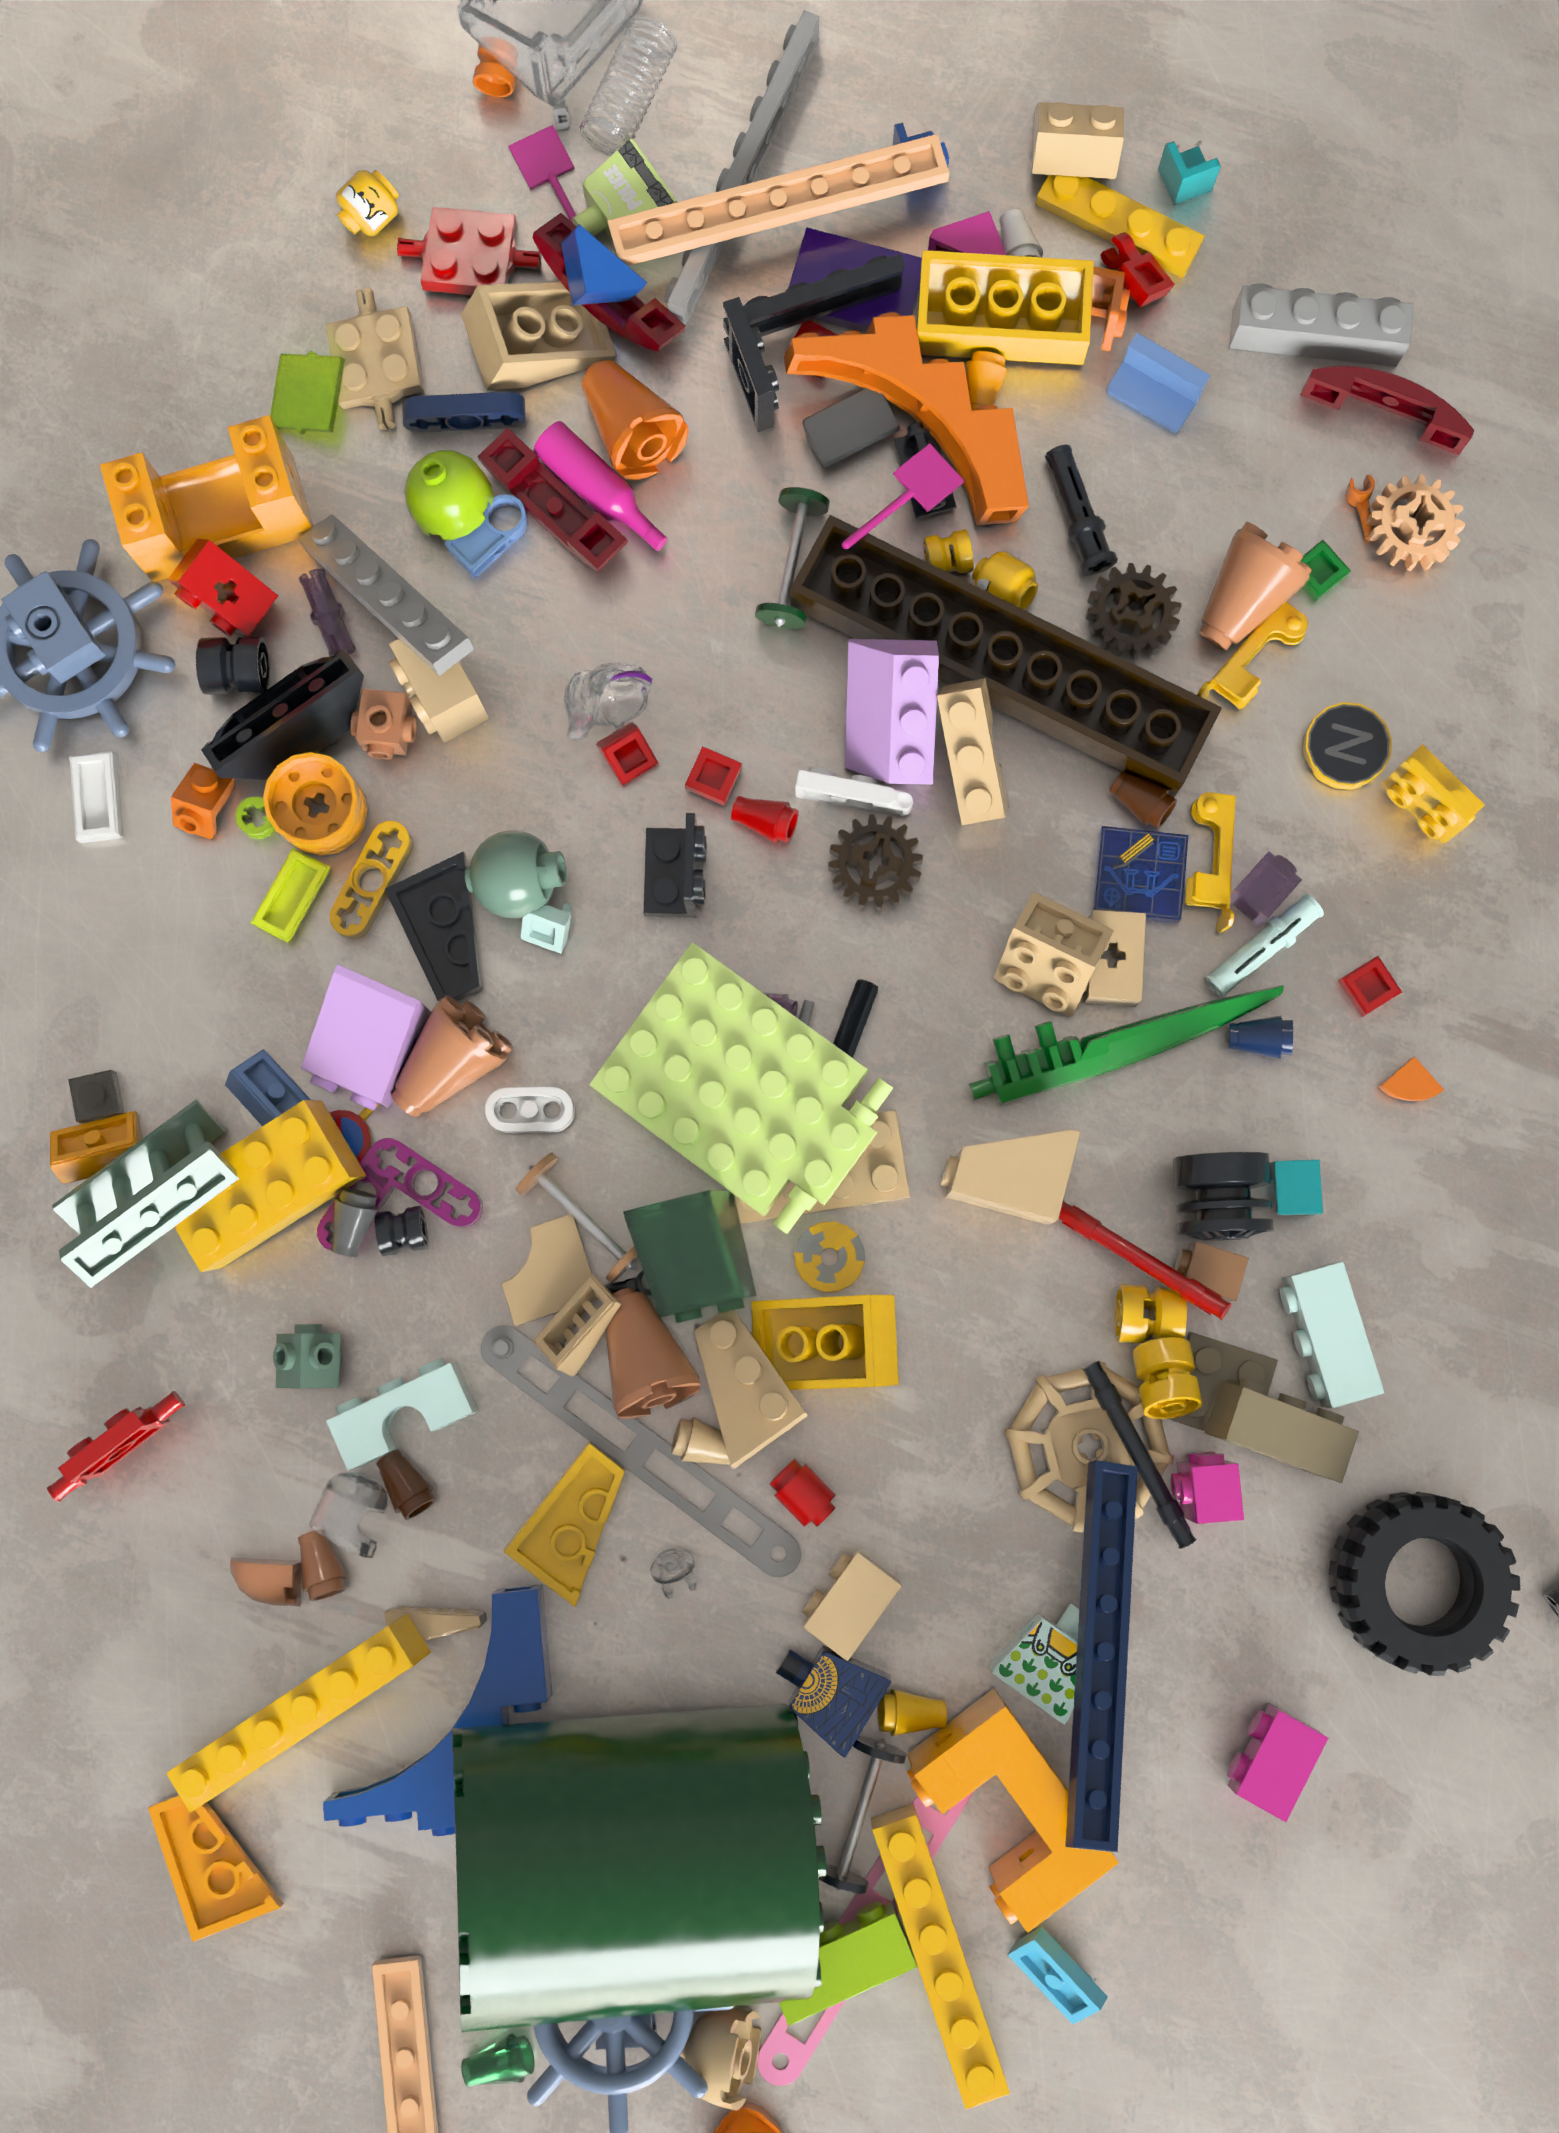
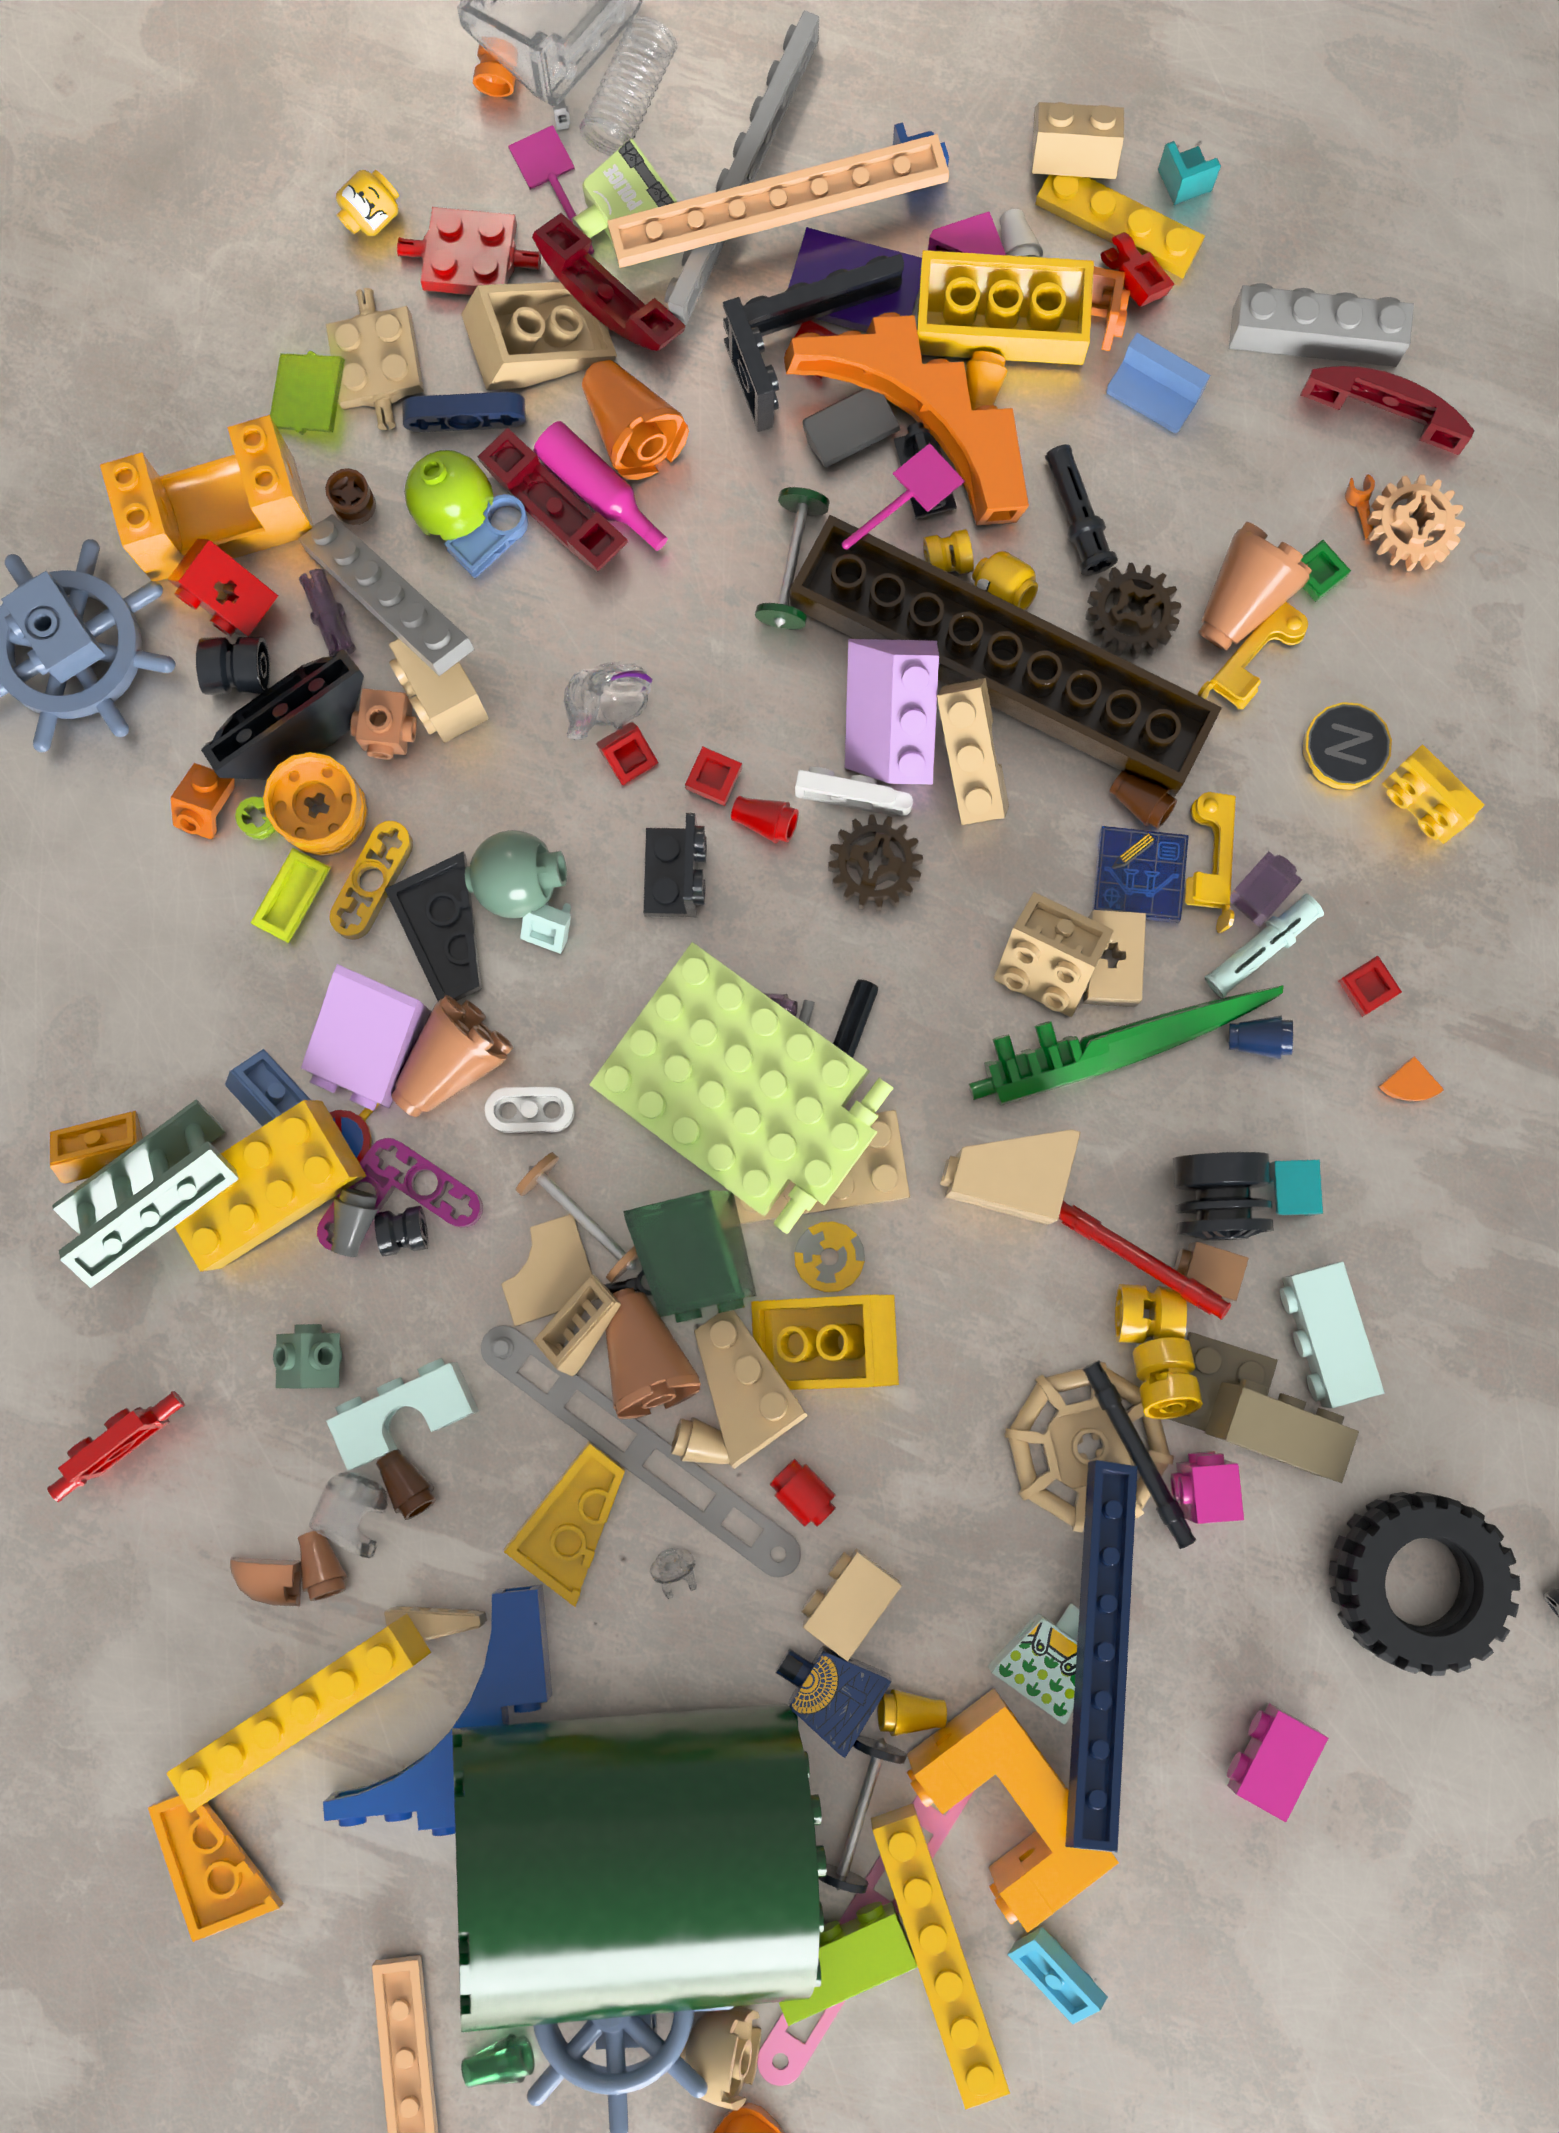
clear smoke plate [68,1070,124,1124] -> none
white tile [69,751,123,843] -> none
blue slope [561,224,647,305] -> none
none -> reddish brown wheel [325,468,376,525]

